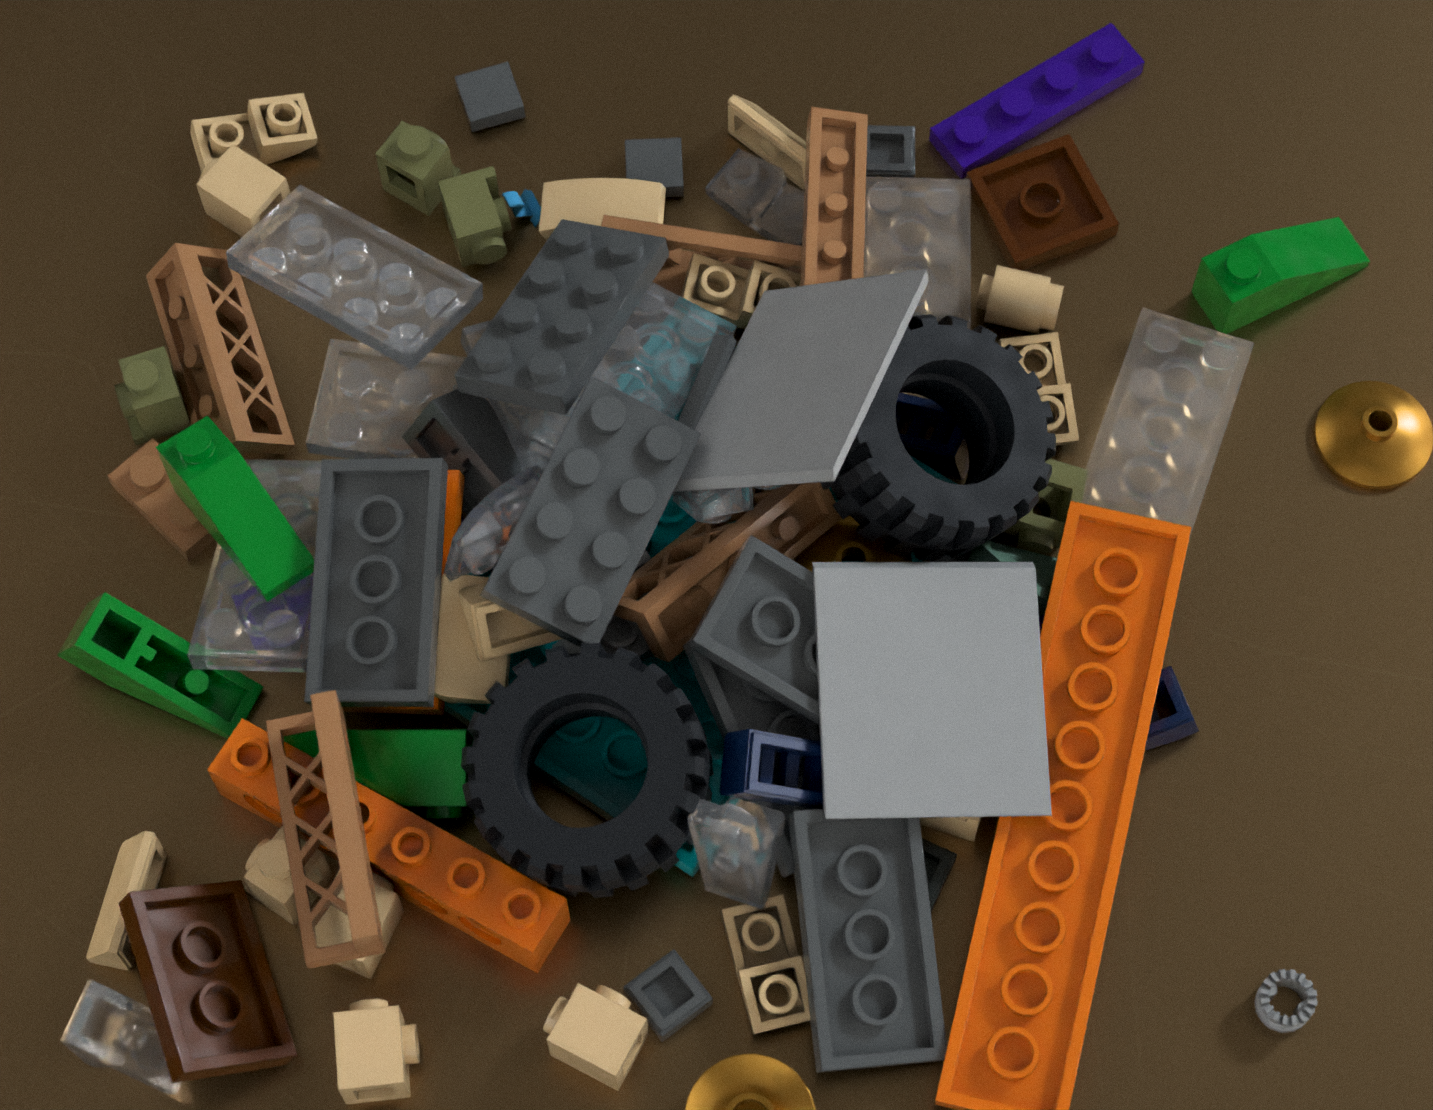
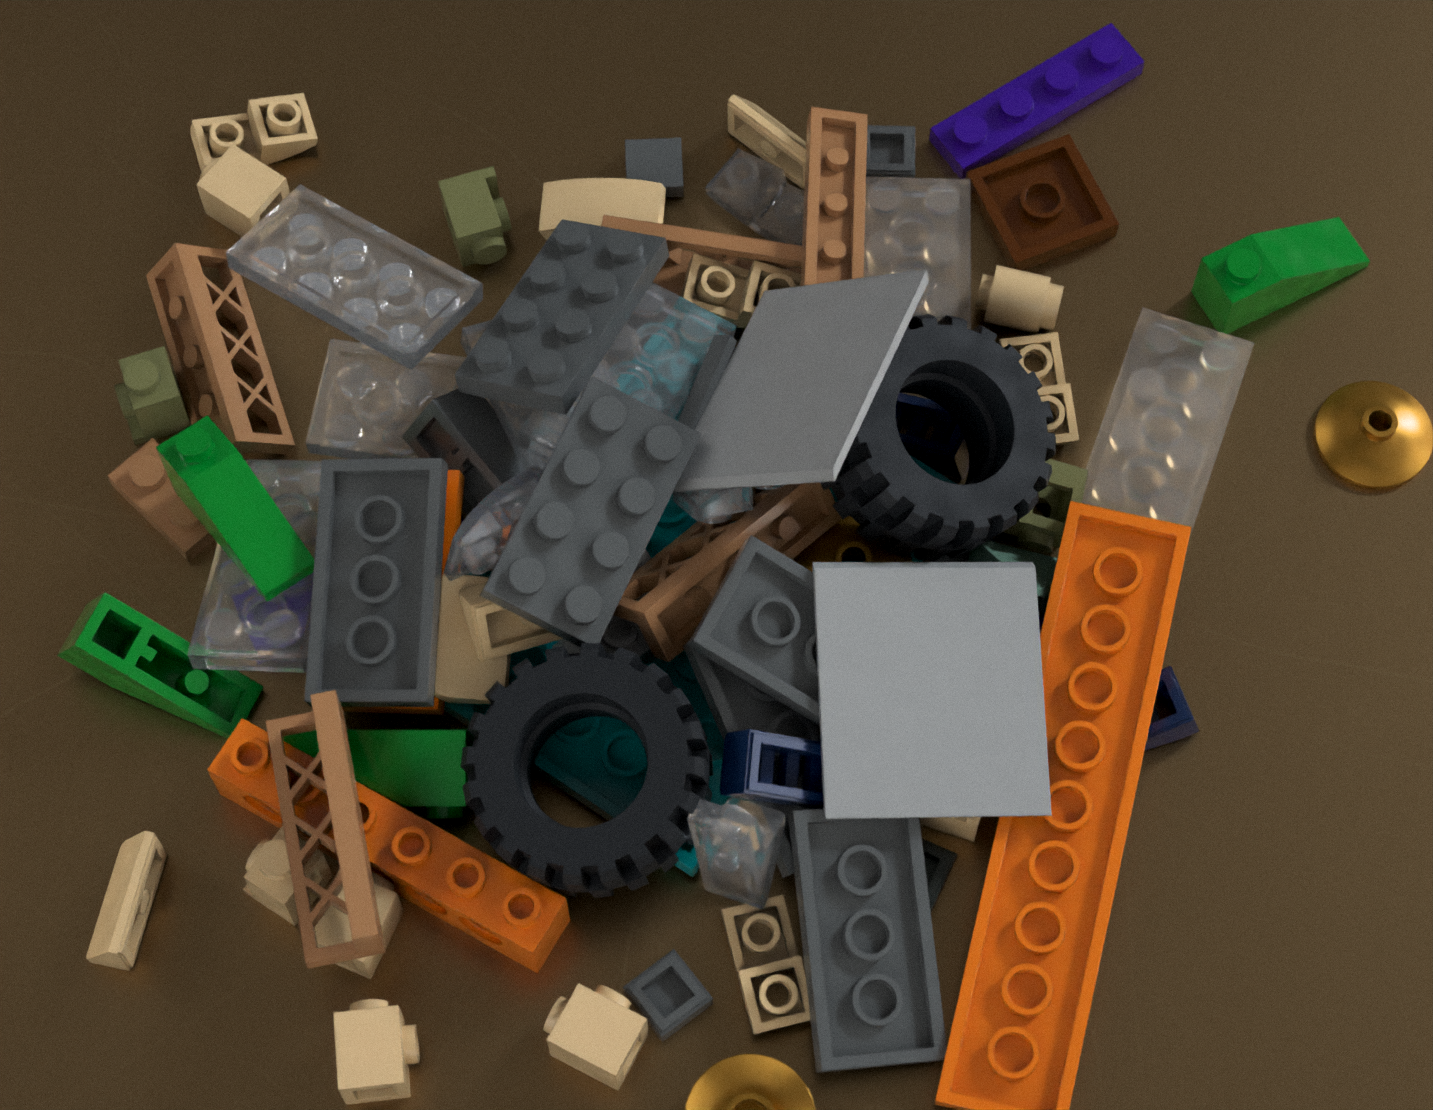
clear slope [60,980,182,1094] -> none
reddish brown plate [118,880,297,1083] -> none
olive brick [375,121,461,216] -> none
dark grey tile [454,62,525,132] -> none
dark azure piece [502,189,541,227] -> none
light grey bush [1254,969,1318,1033] -> none

